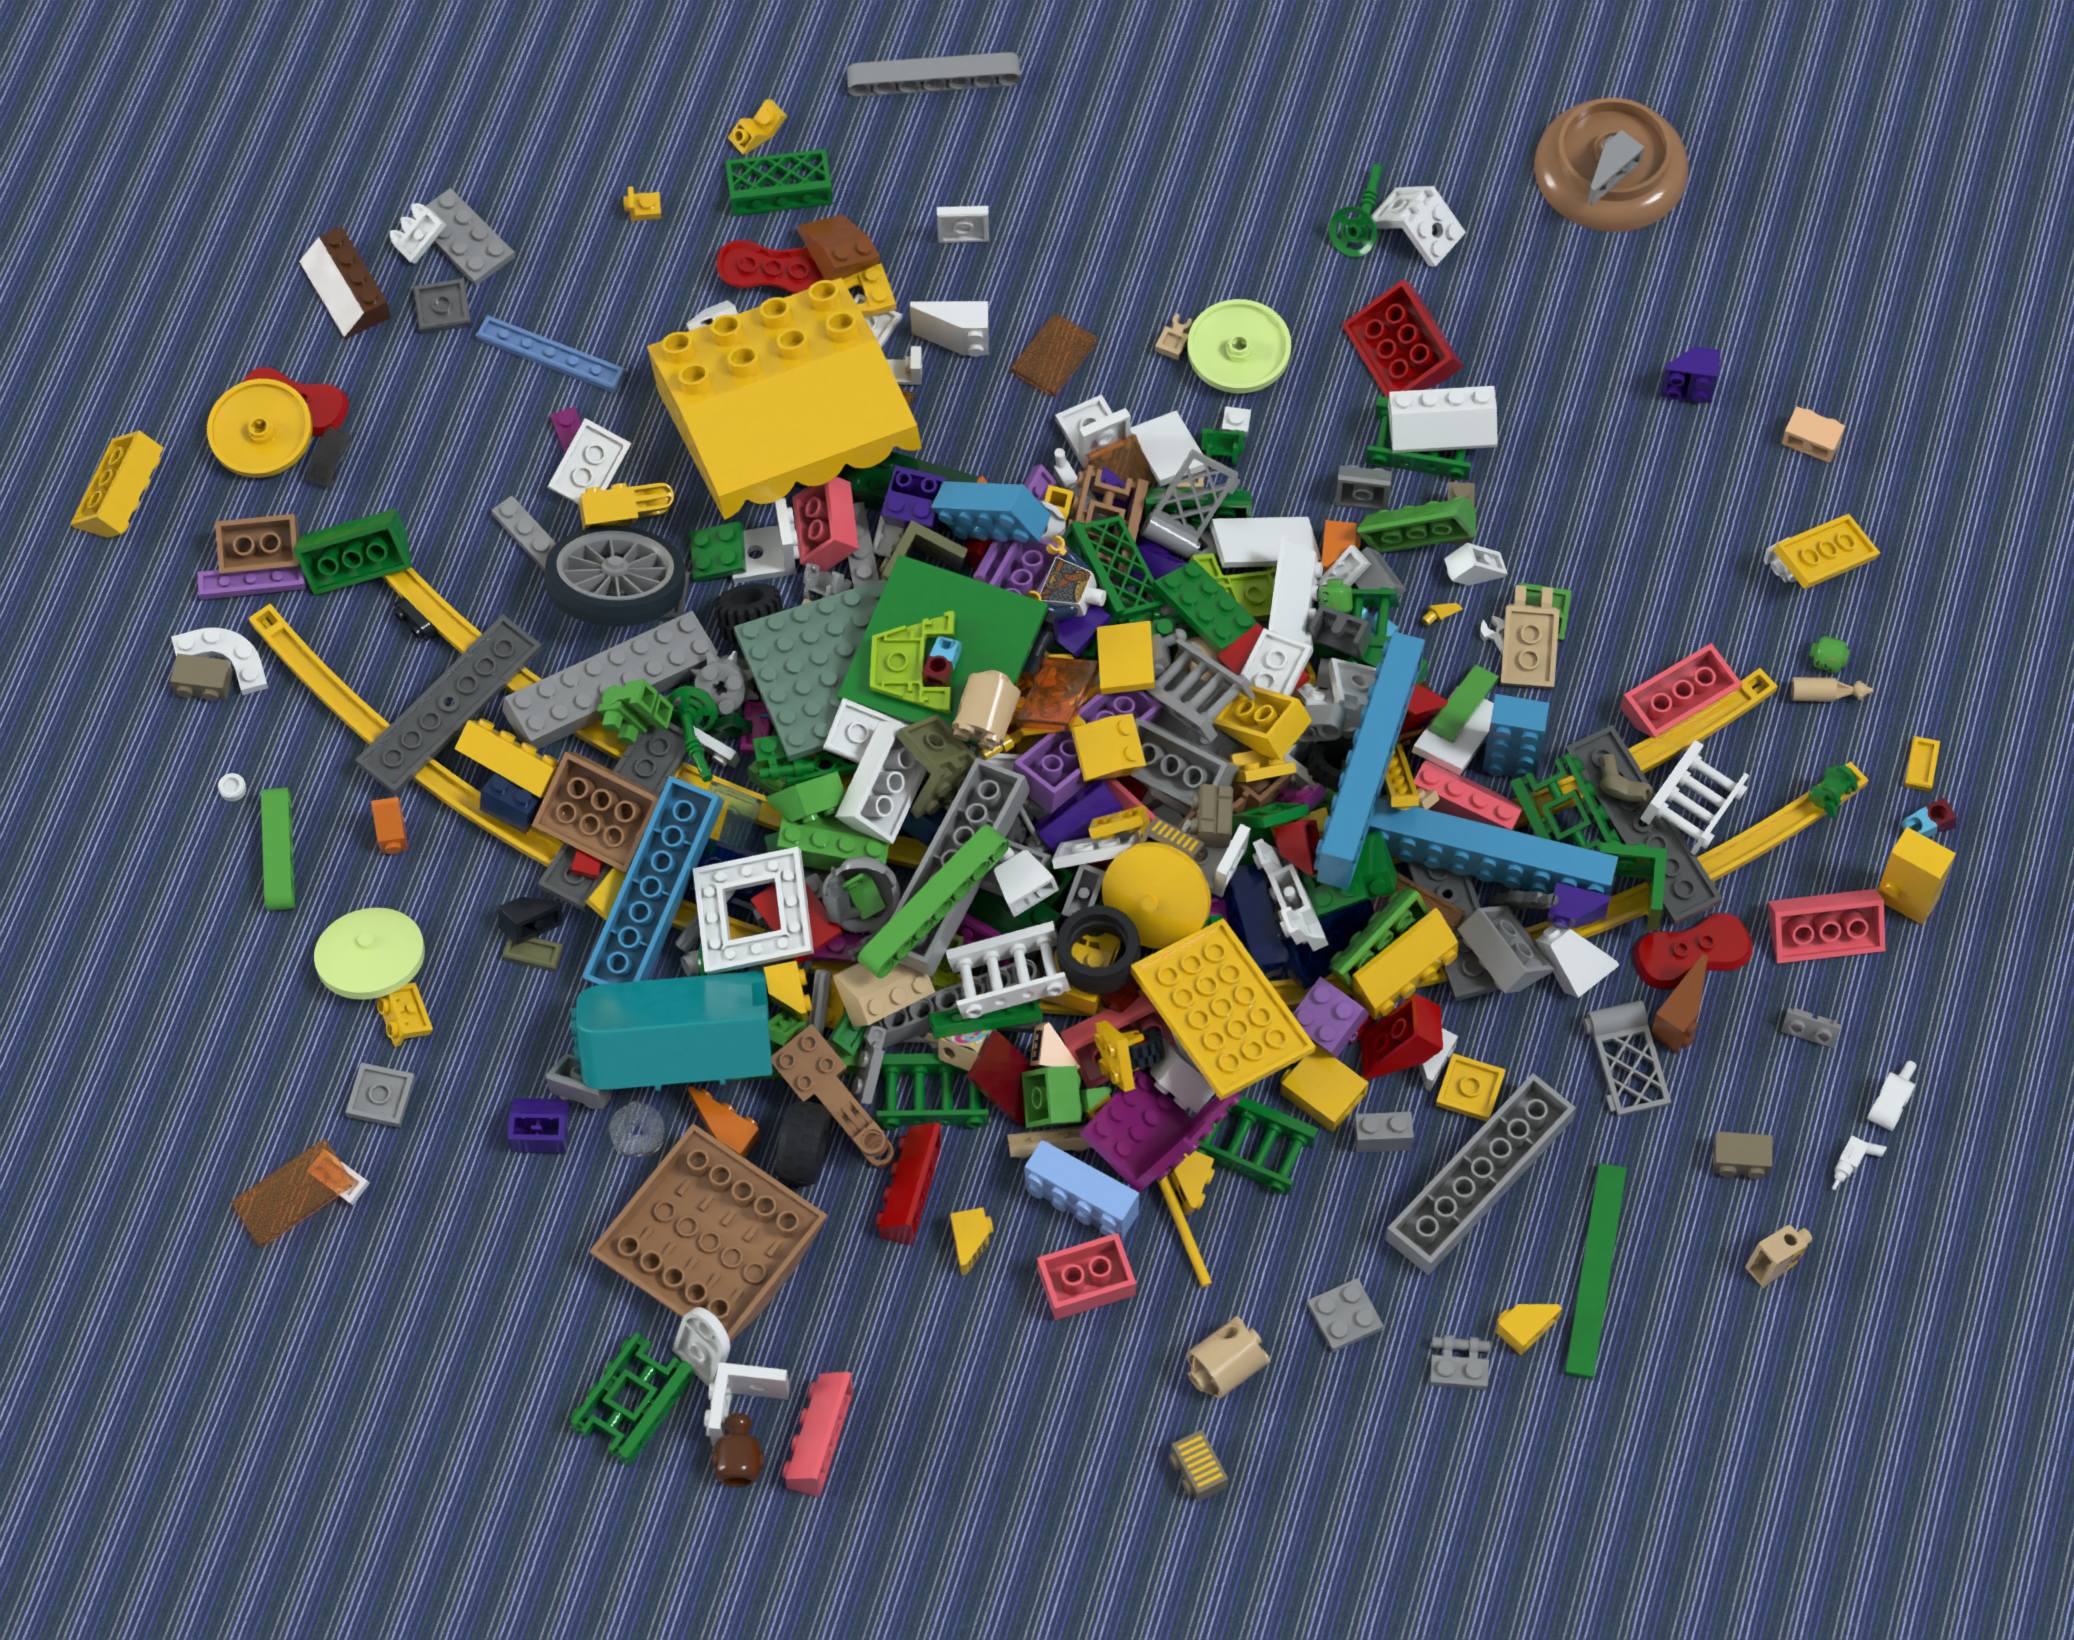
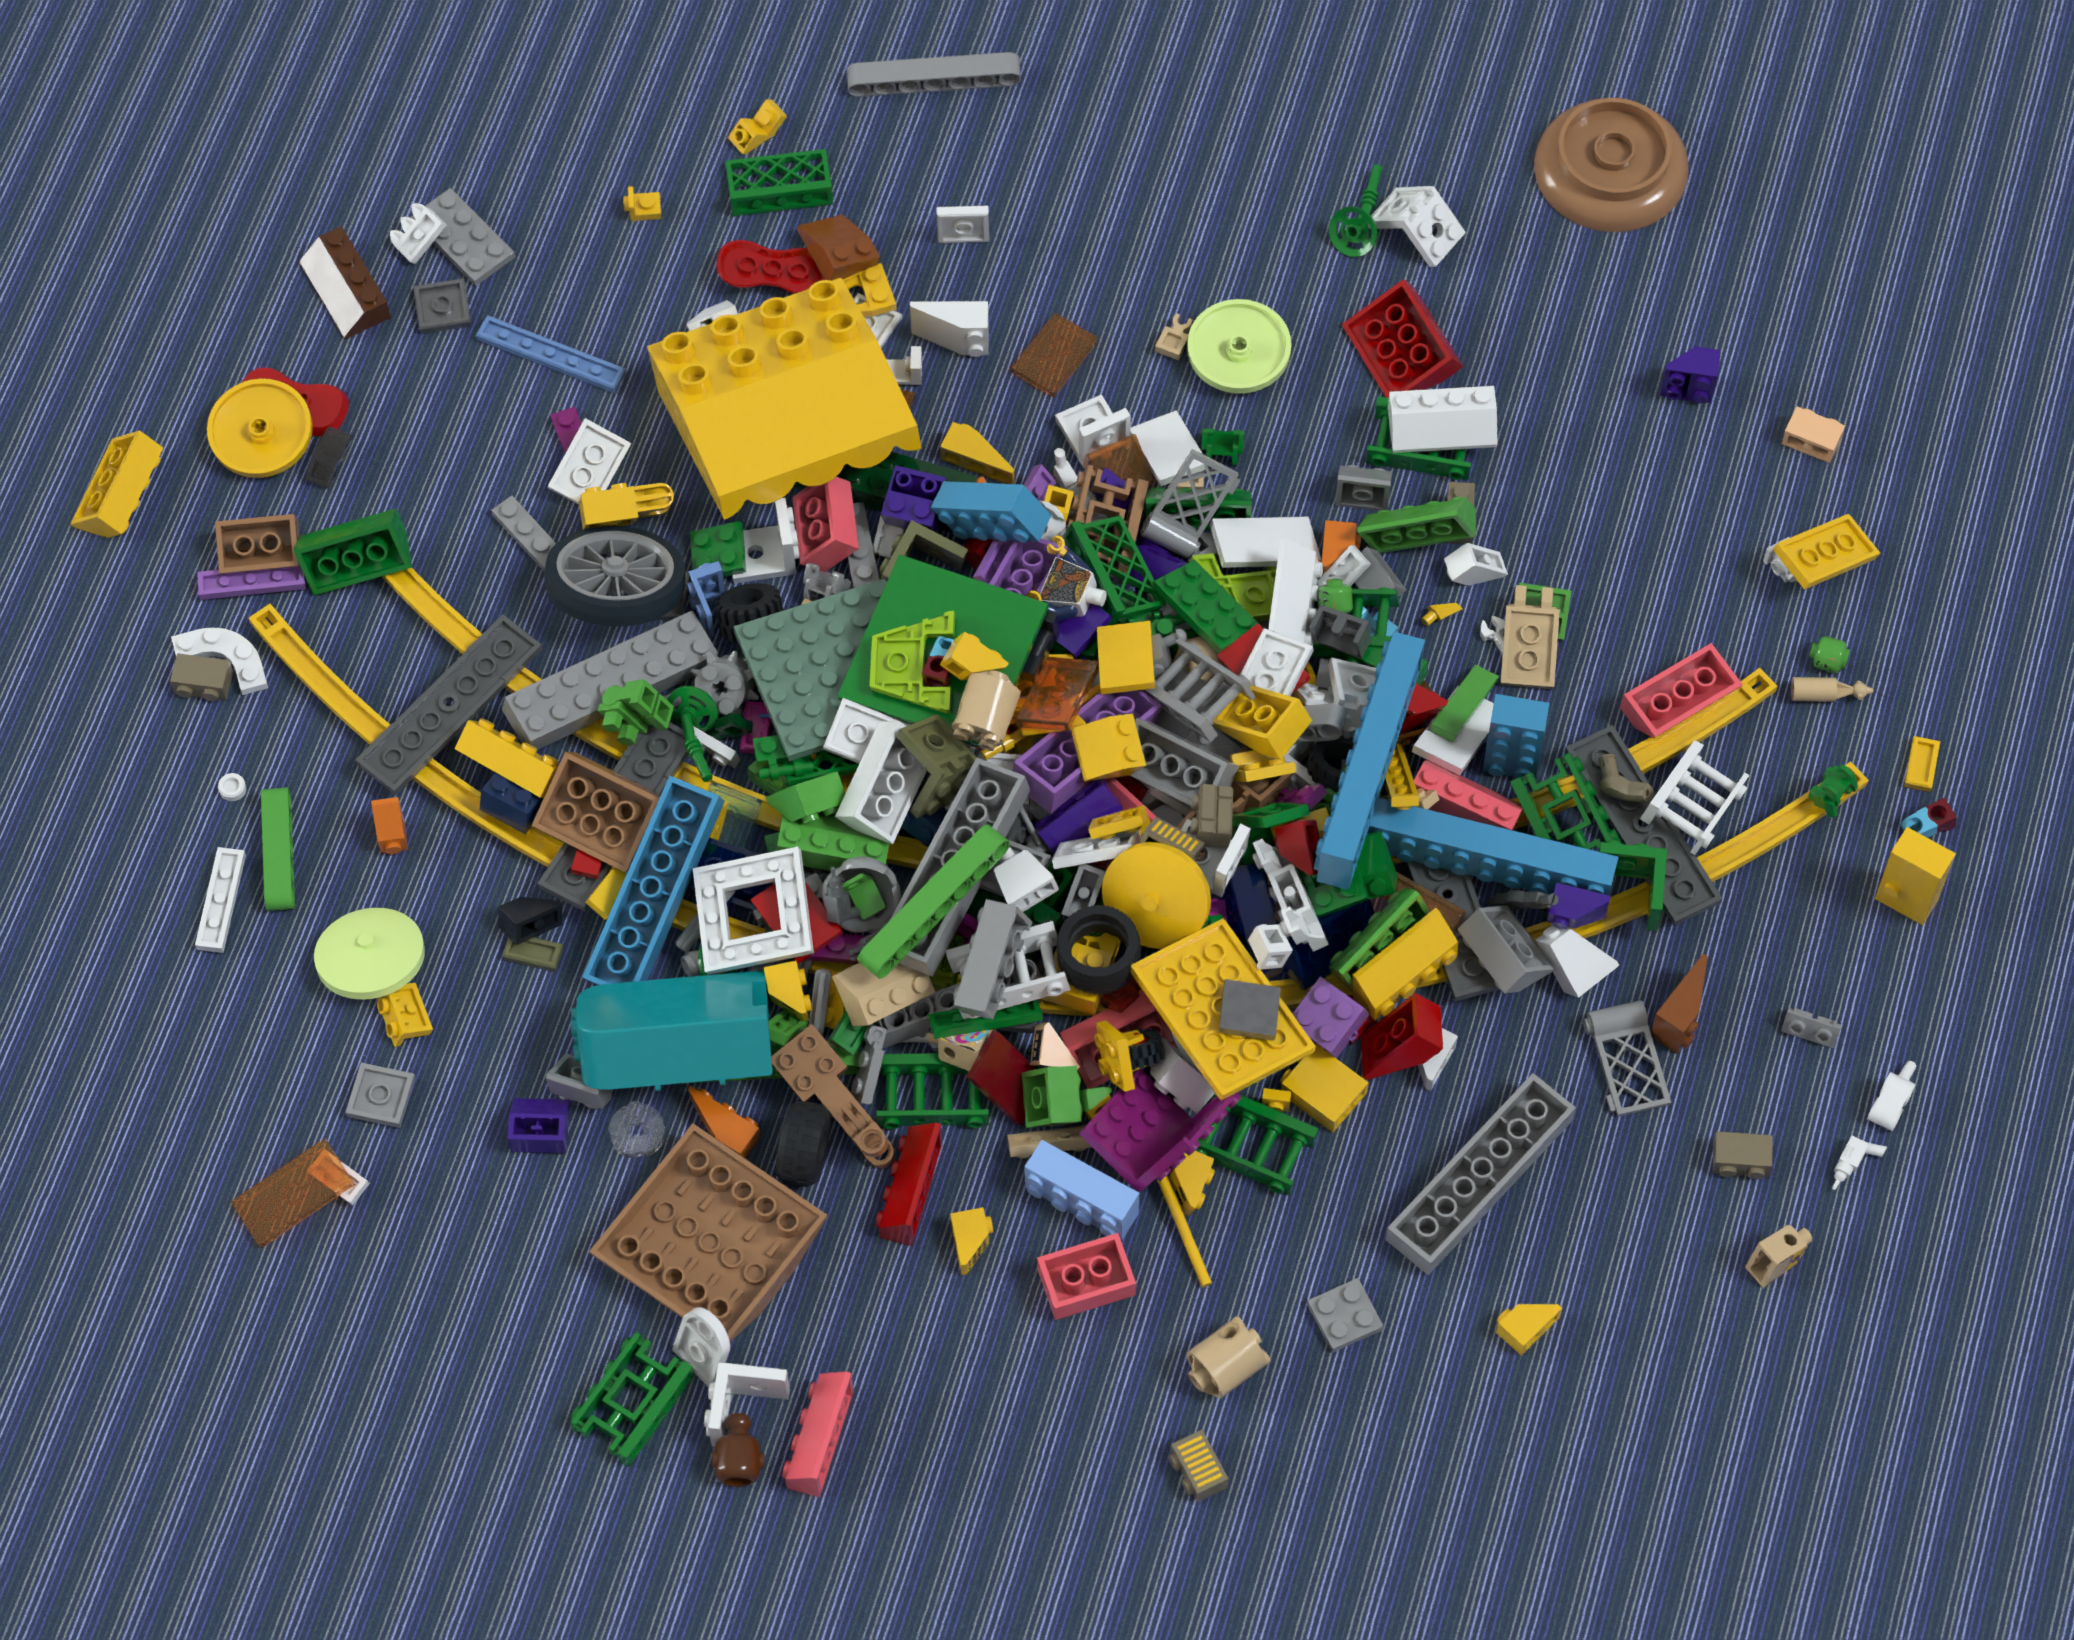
black plate [393,597,436,641] -> none
white plate [1222,406,1251,437] -> none
light grey brick [1354,1112,1414,1153] -> none
light grey plate [1430,1335,1490,1390] -> none
yellow plate [1436,1053,1506,1122] -> none
green tile [1565,1163,1627,1380] -> none
light grey slope [1587,130,1645,206] -> none
red plate [1633,913,1753,989] -> none
coral slope [1768,889,1886,964] -> none
none -> white plate [195,847,246,953]
none -> medium blue bracket [686,561,725,638]
none -> yellow slope [940,422,1015,484]
none -> yellow slope [940,632,1009,680]
none -> light grey wedge [953,899,1033,1019]
none -> flat silver tile [1219,979,1281,1041]
none -> white brick [1248,924,1293,970]
none -> yellow plate [1262,1088,1291,1113]

